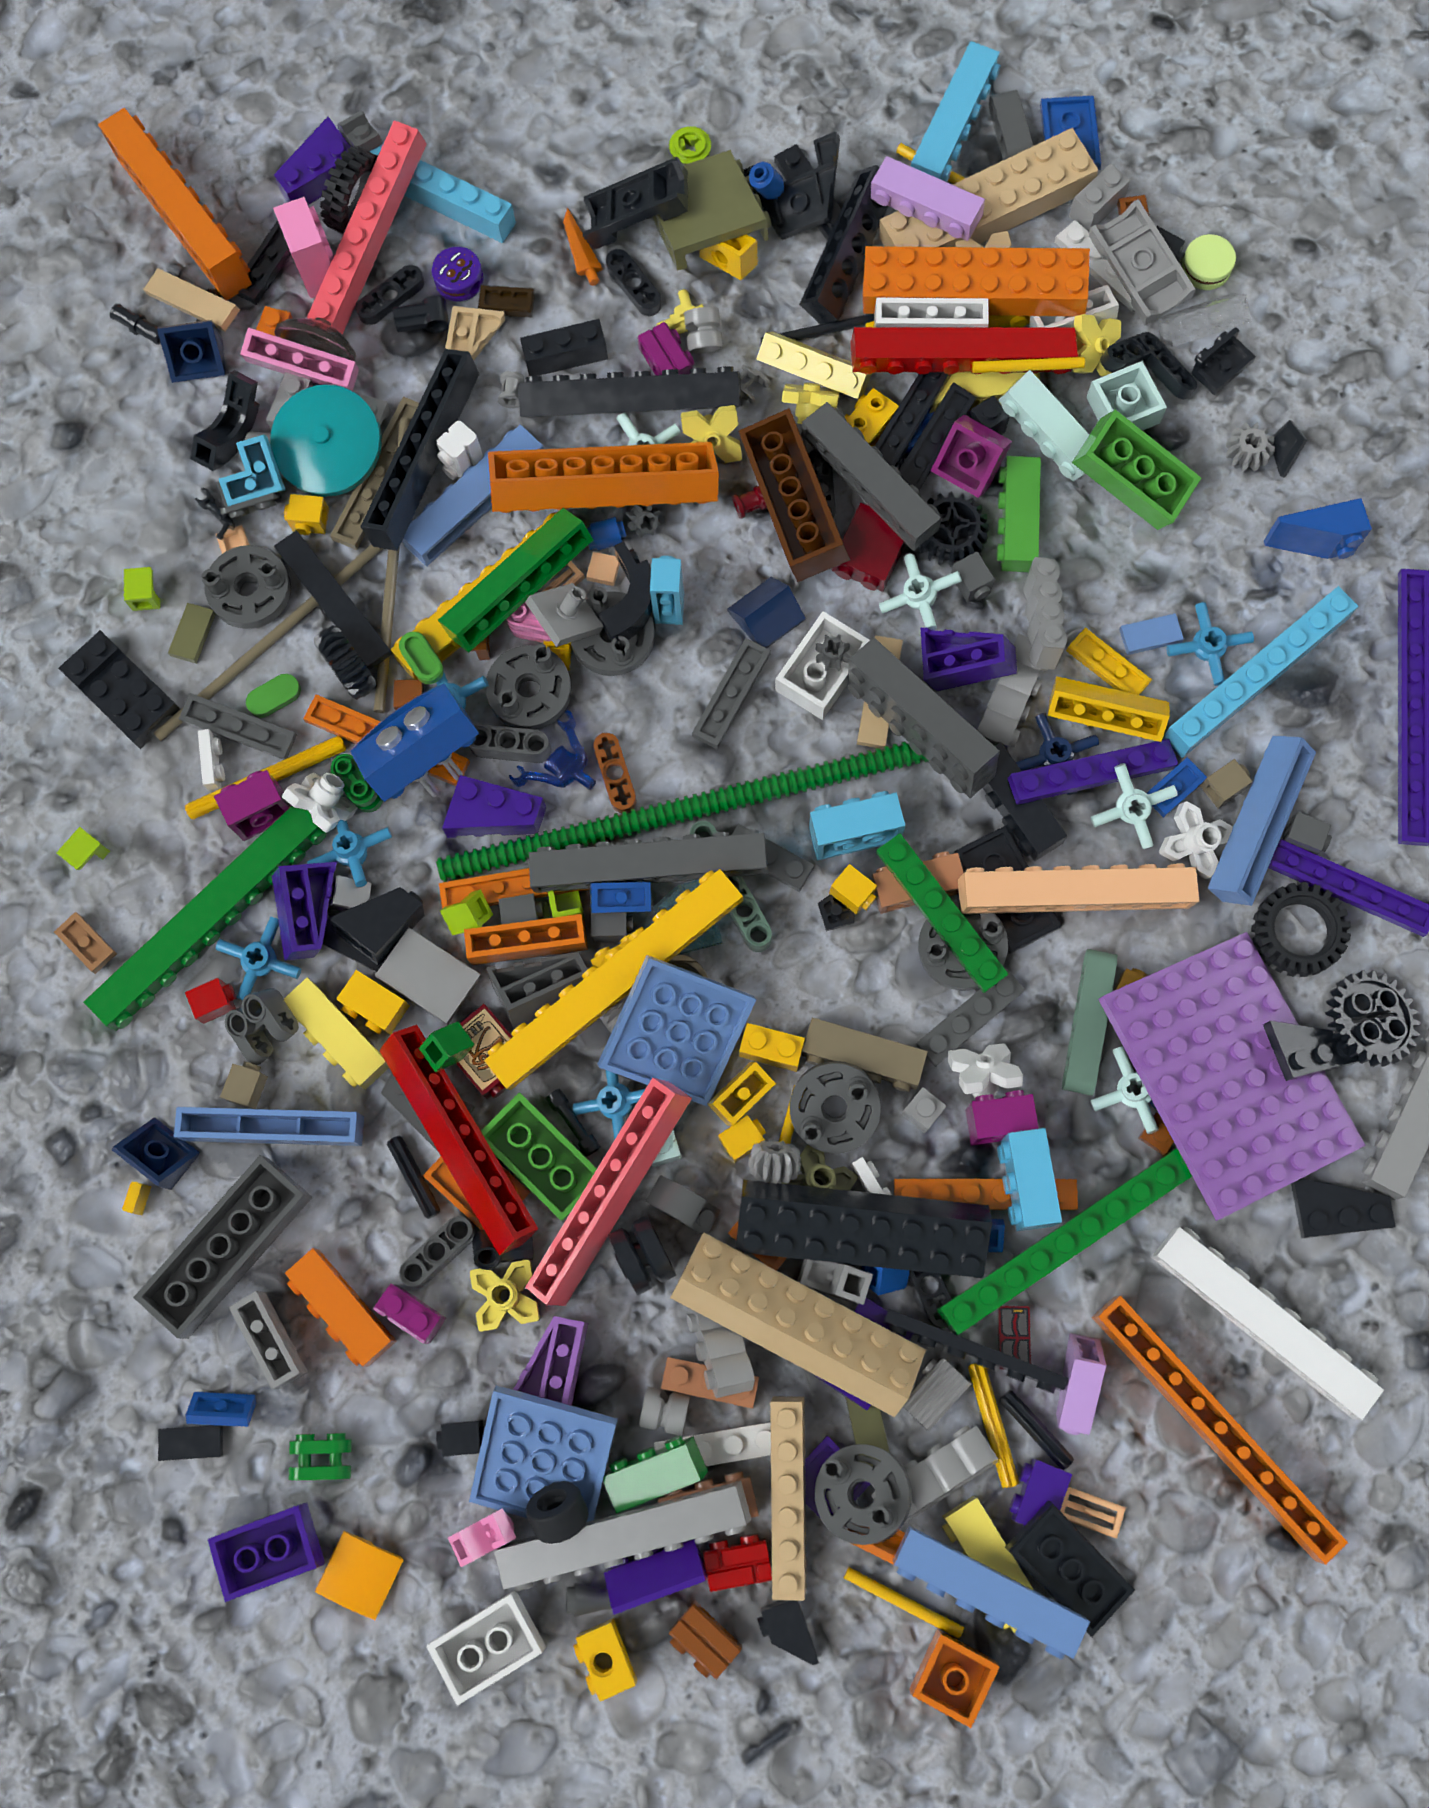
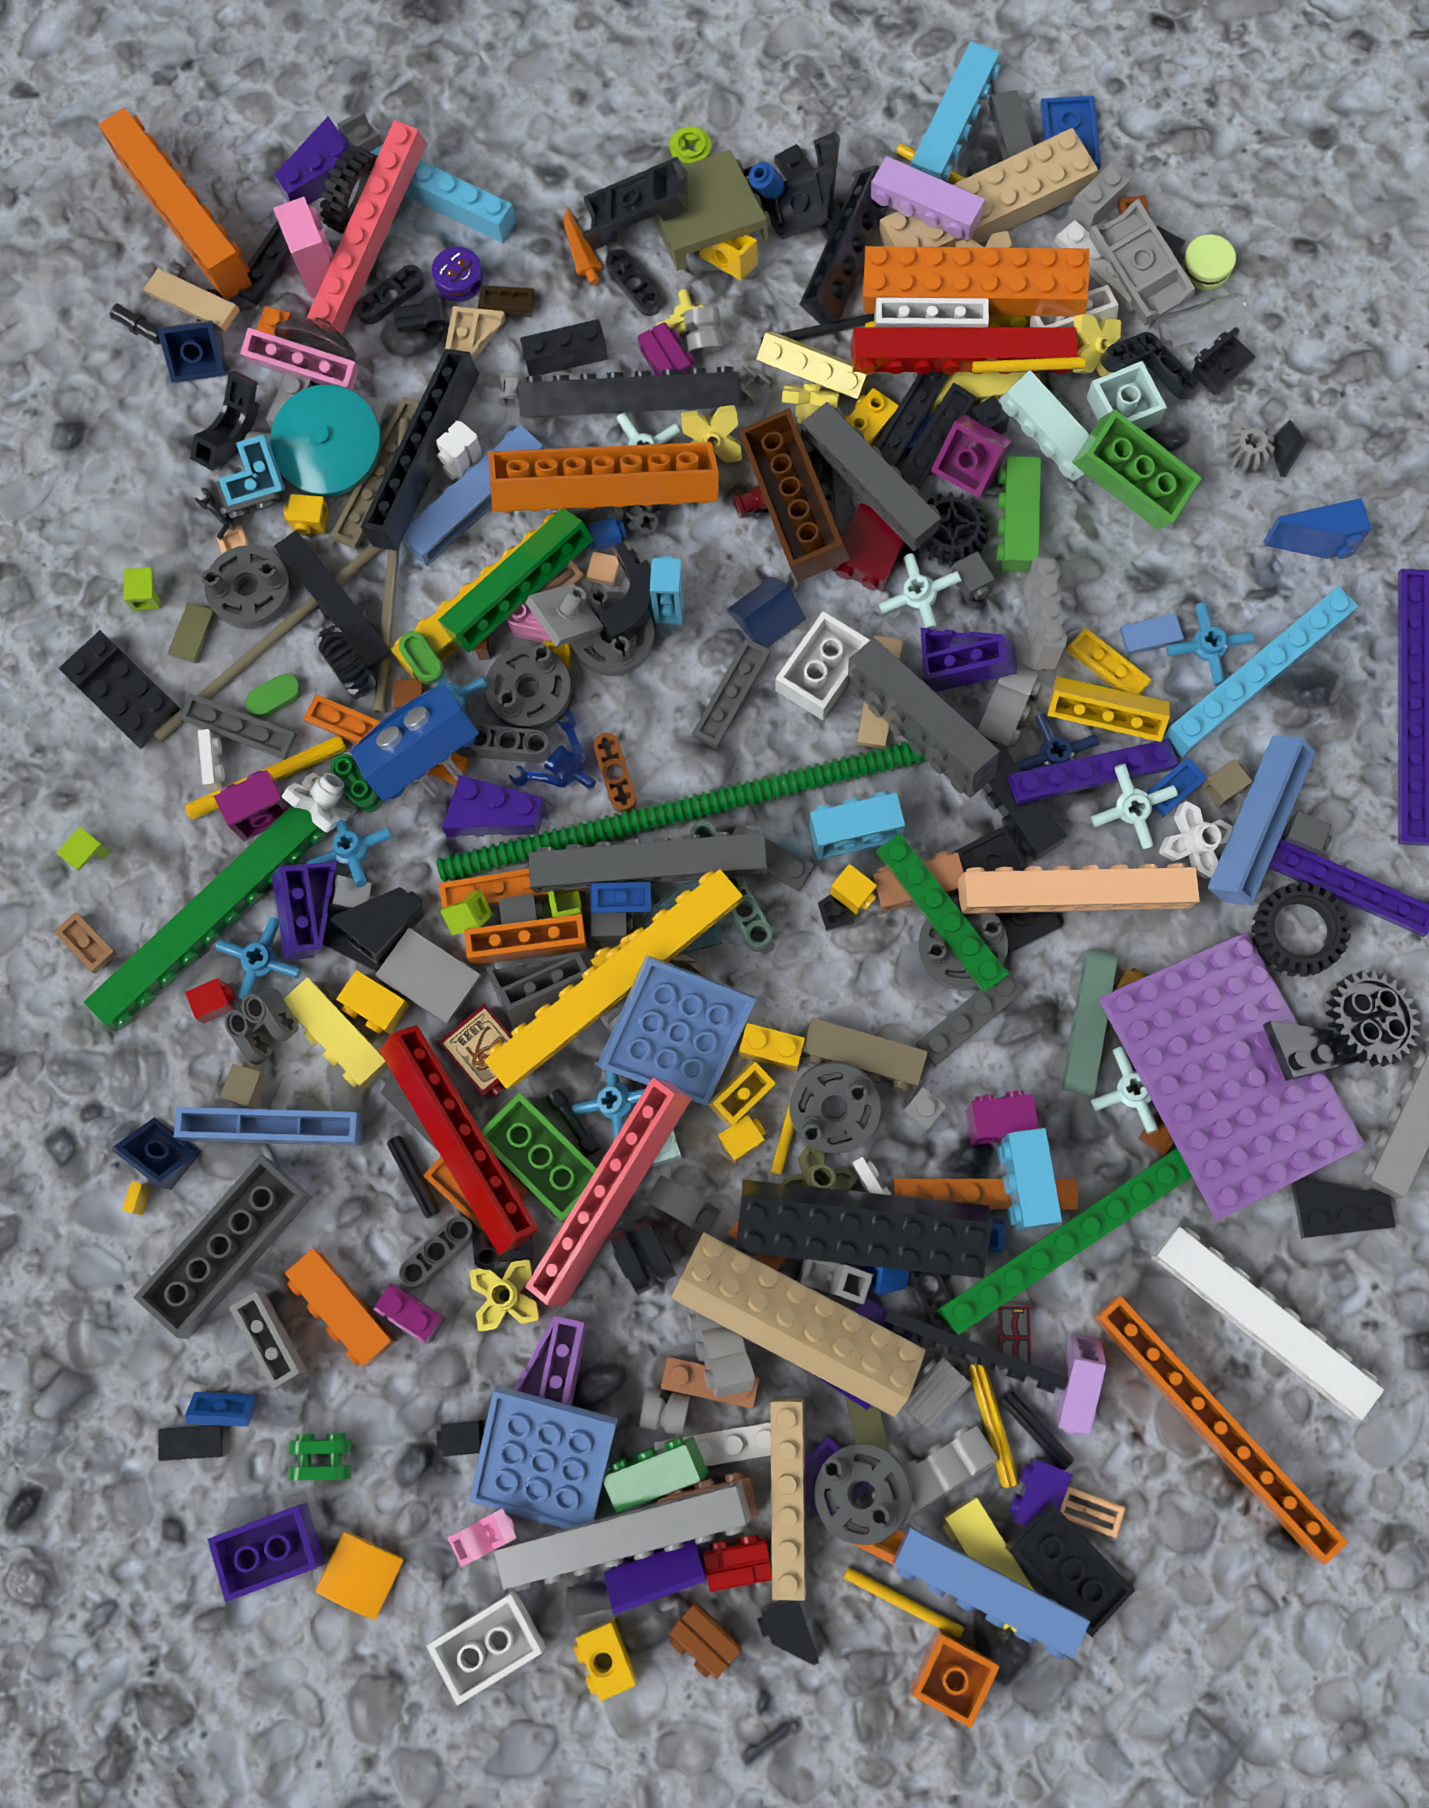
green brick [419,1021,475,1072] -> none
black tyre [526,1481,589,1544] -> none
light grey gear [749,1140,801,1184] -> none
dark grey gear [815,634,850,671] -> none
white plant [948,1043,1023,1097] -> none

